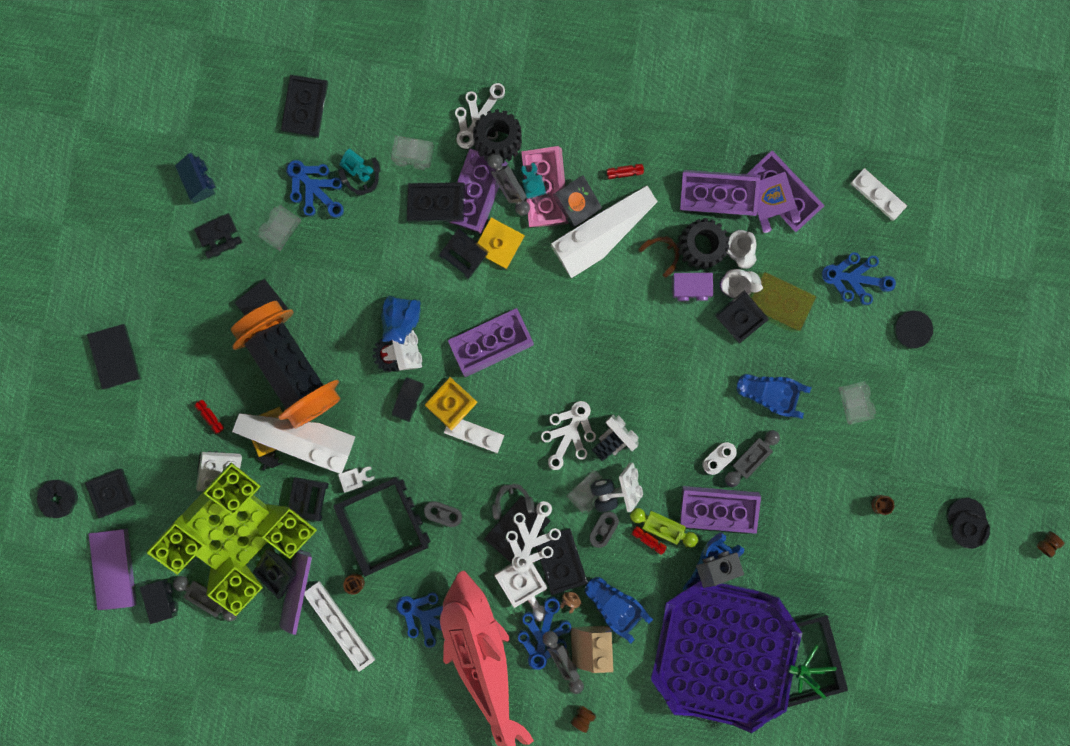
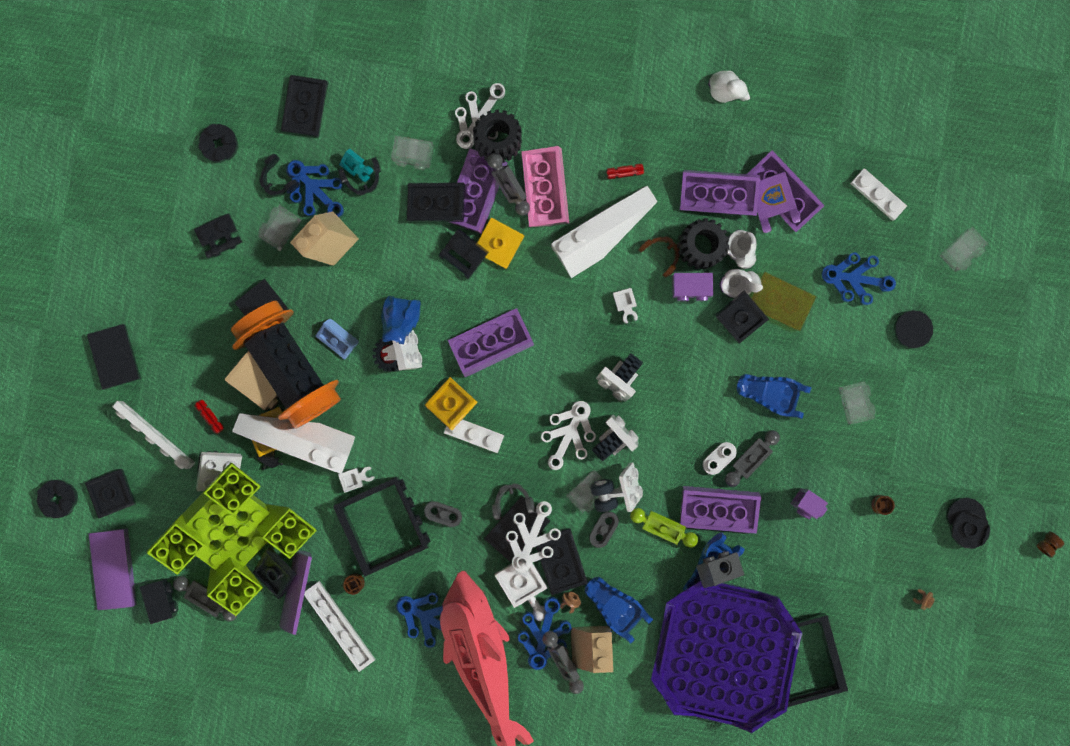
dark blue slope [175,153,216,203] -> none
black plate [288,477,329,521] -> none
black slope [392,377,424,422] -> none
teal plate [522,163,547,199] -> none
black tile [553,175,602,227] -> none
reddish brown wheel [570,706,596,733] -> none
red axle [631,526,667,555] -> none
green plant [788,645,837,699] -> none
none -> white plate [113,401,195,469]
none -> black plate [198,124,238,163]
none -> tan slope [224,351,278,410]
none -> black piece [259,154,300,196]
none -> tan slope [290,211,359,266]
none -> light blue slope [315,319,359,360]
none -> white plate [596,353,643,402]
none -> white plate [613,288,638,324]
none -> white hair [708,71,750,103]
none -> medium lavender brick [790,488,828,520]
none -> medium nougat plate [913,589,935,610]
none -> clear brick [939,227,988,272]

